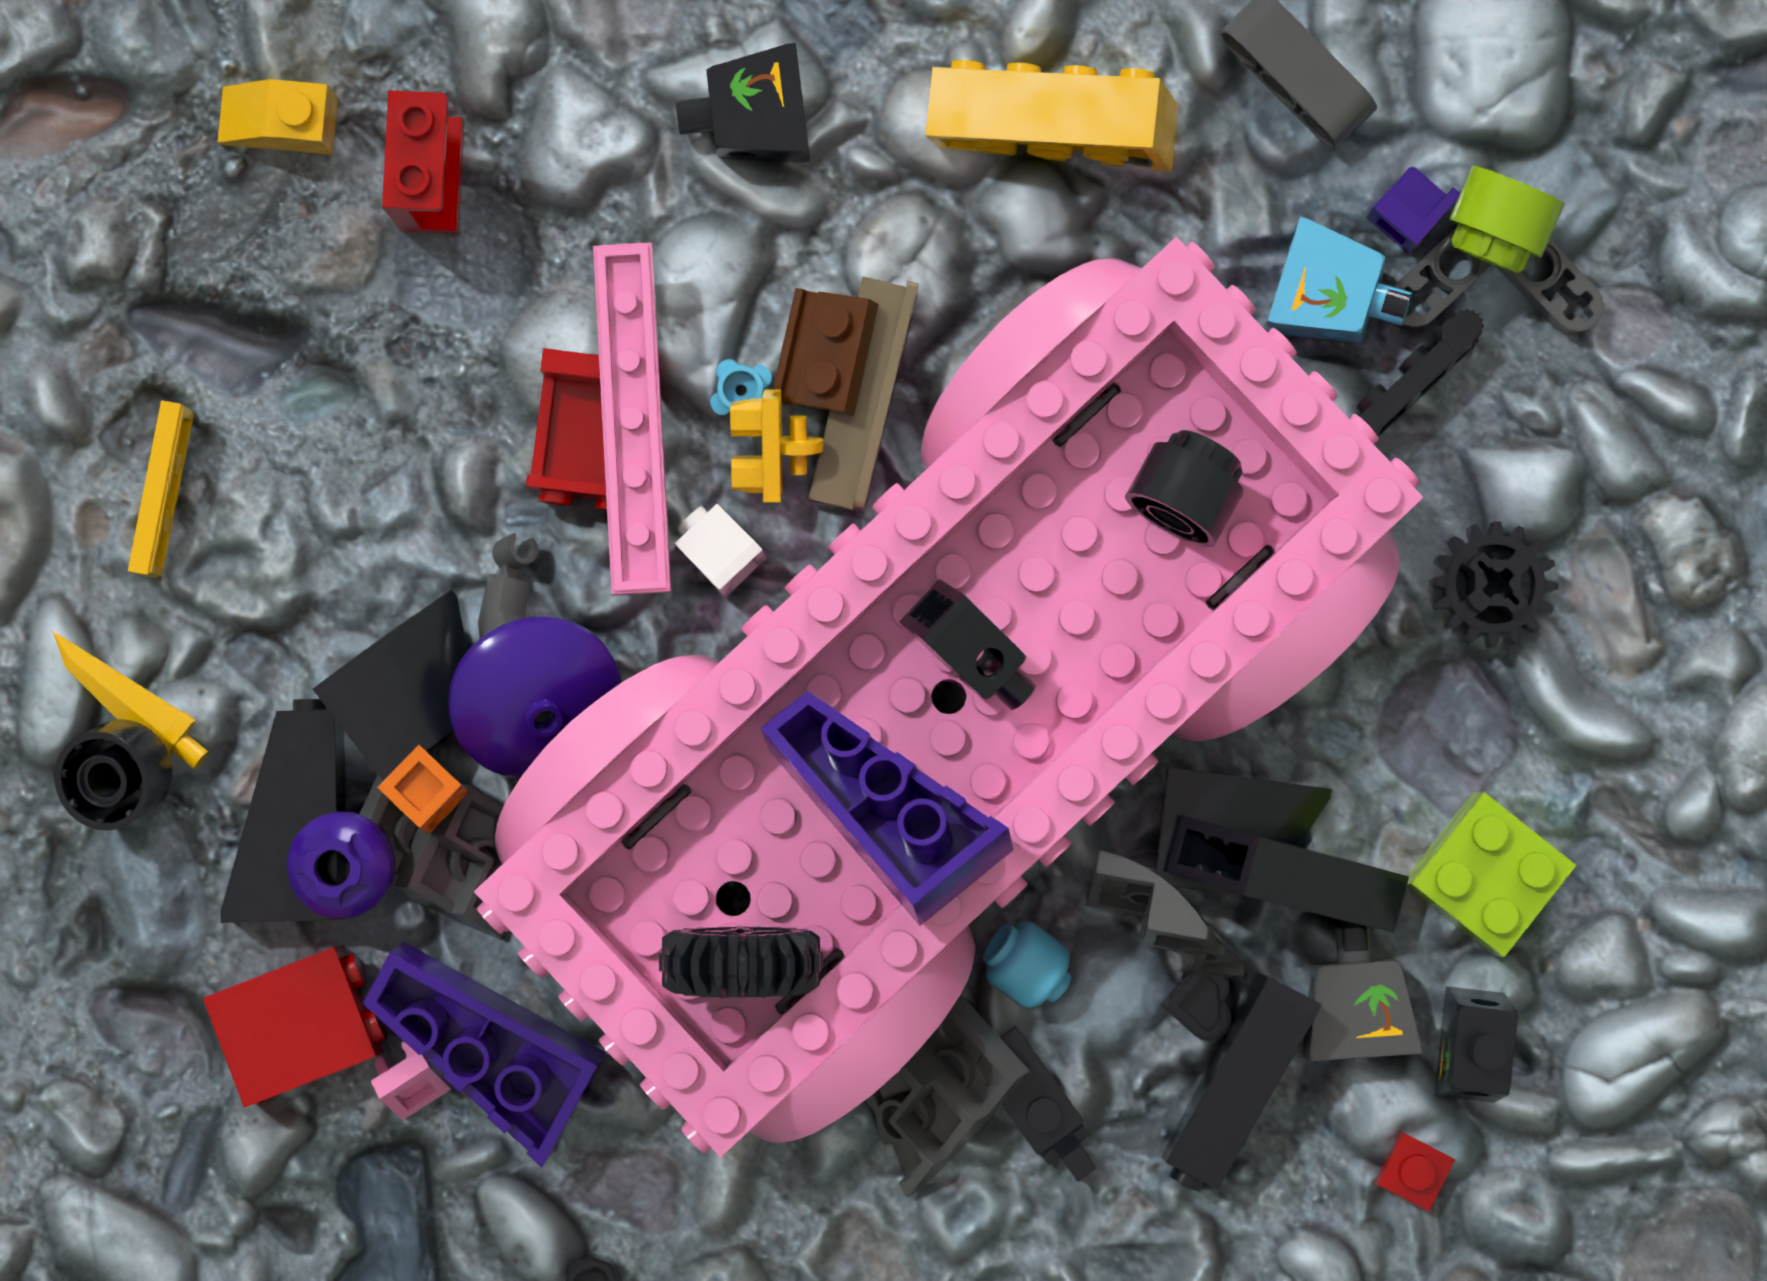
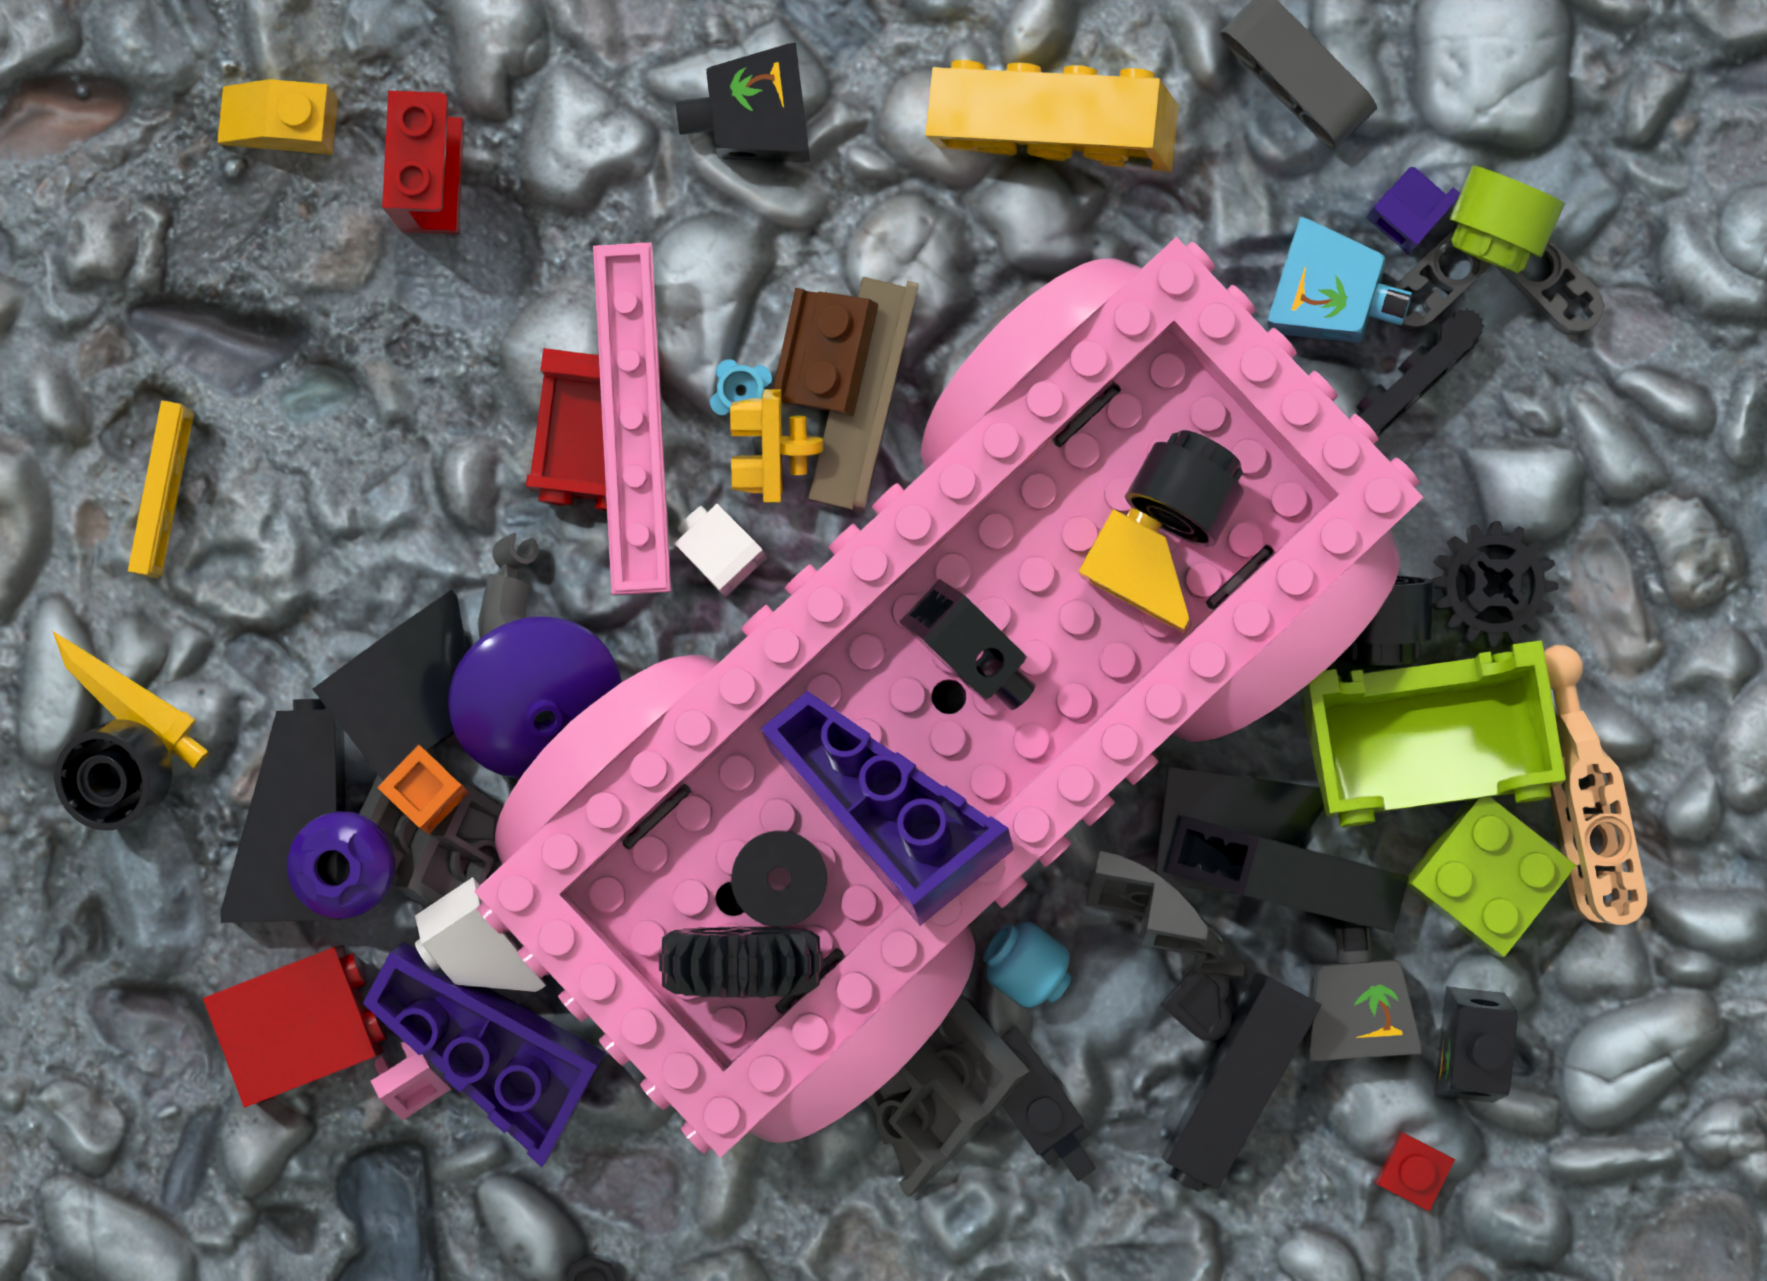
none -> white slope [415,877,546,992]
none -> black piece [731,830,827,927]
none -> yellow slope [1078,508,1191,635]
none -> lime windscreen [1299,640,1566,828]
none -> black piece [1341,575,1433,665]
none -> light nougat piece [1544,645,1647,925]

